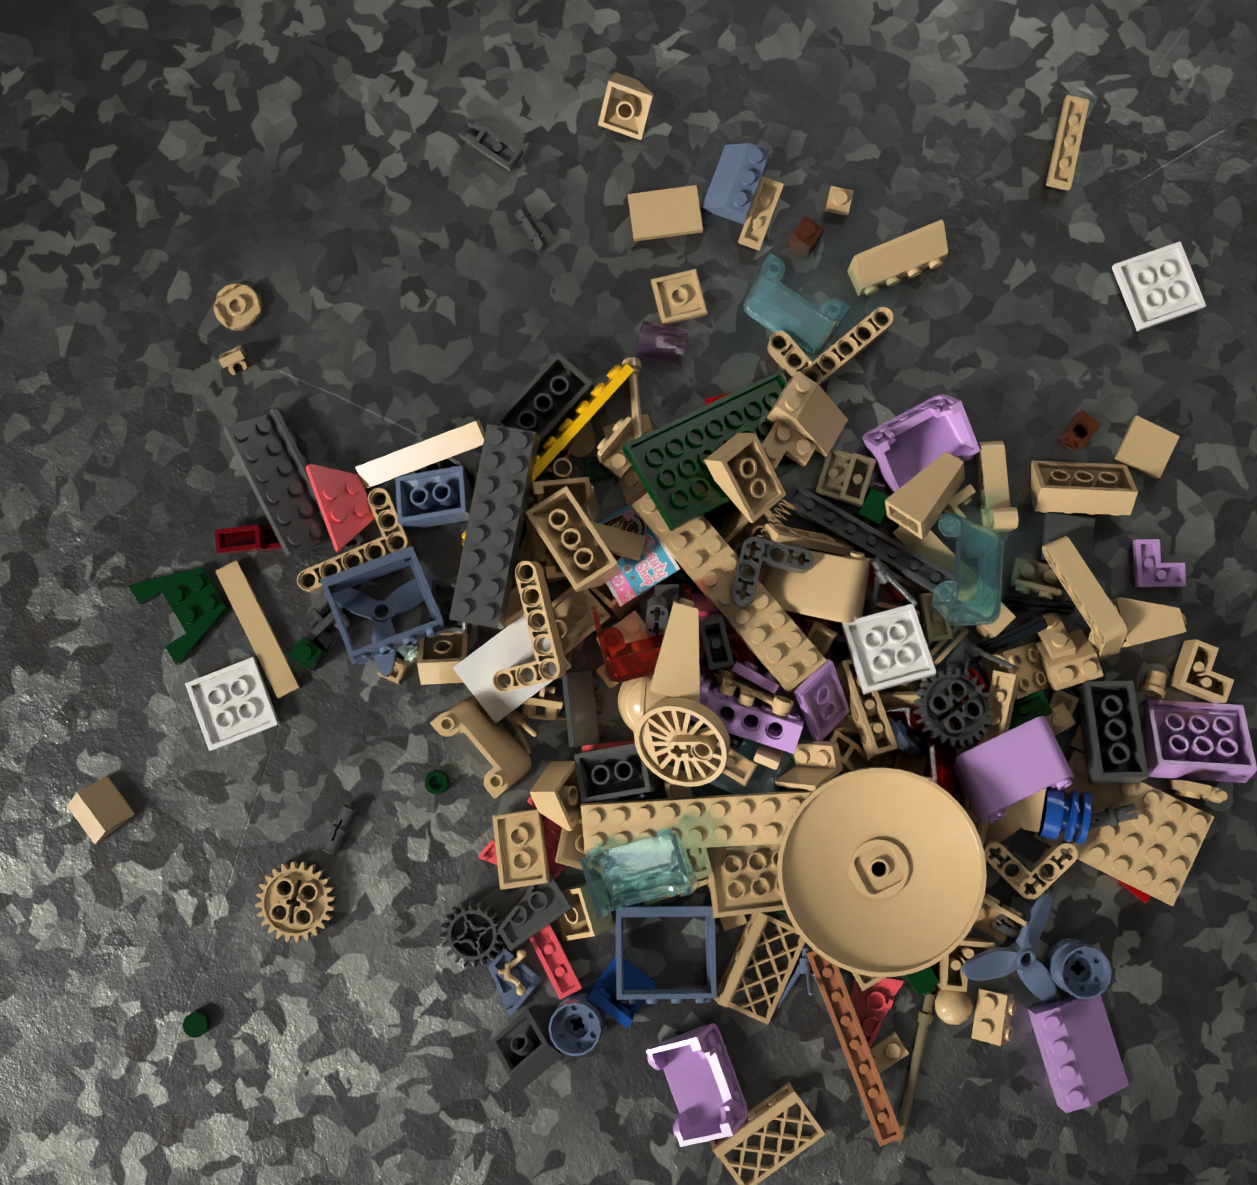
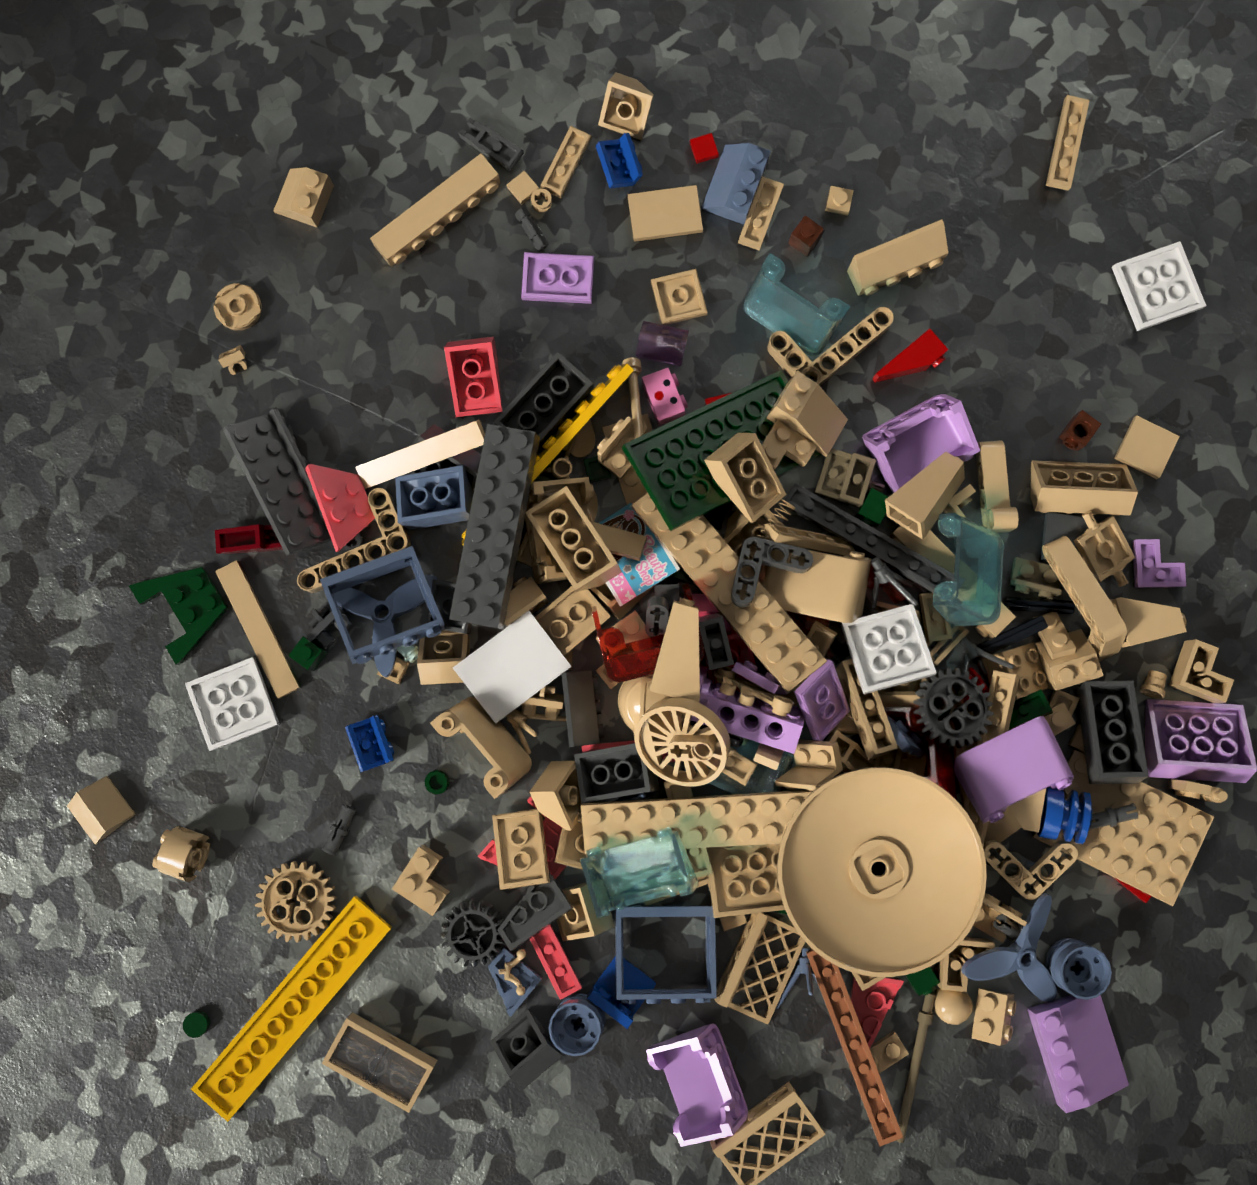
tan beam [492,561,567,692] -> none
none -> tan brick [152,826,210,882]
none -> yellow plate [191,896,392,1122]
none -> tan slope [274,167,334,228]
none -> brick [322,1012,438,1113]
none -> blue bracket [345,715,394,772]
none -> tan brick [370,153,501,267]
none -> tan brick [392,845,450,916]
none -> coral slope [444,336,503,417]
none -> tan tile [506,171,539,205]
none -> lavender tile [521,252,594,304]
none -> tan bush [531,188,552,213]
none -> tan tile [540,126,592,199]
none -> blue bracket [596,133,643,189]
none -> bright pink brick [642,368,688,426]
none -> red tile [689,133,719,164]
none -> red slope [872,329,949,383]
none -> tan plate [1073,511,1135,587]

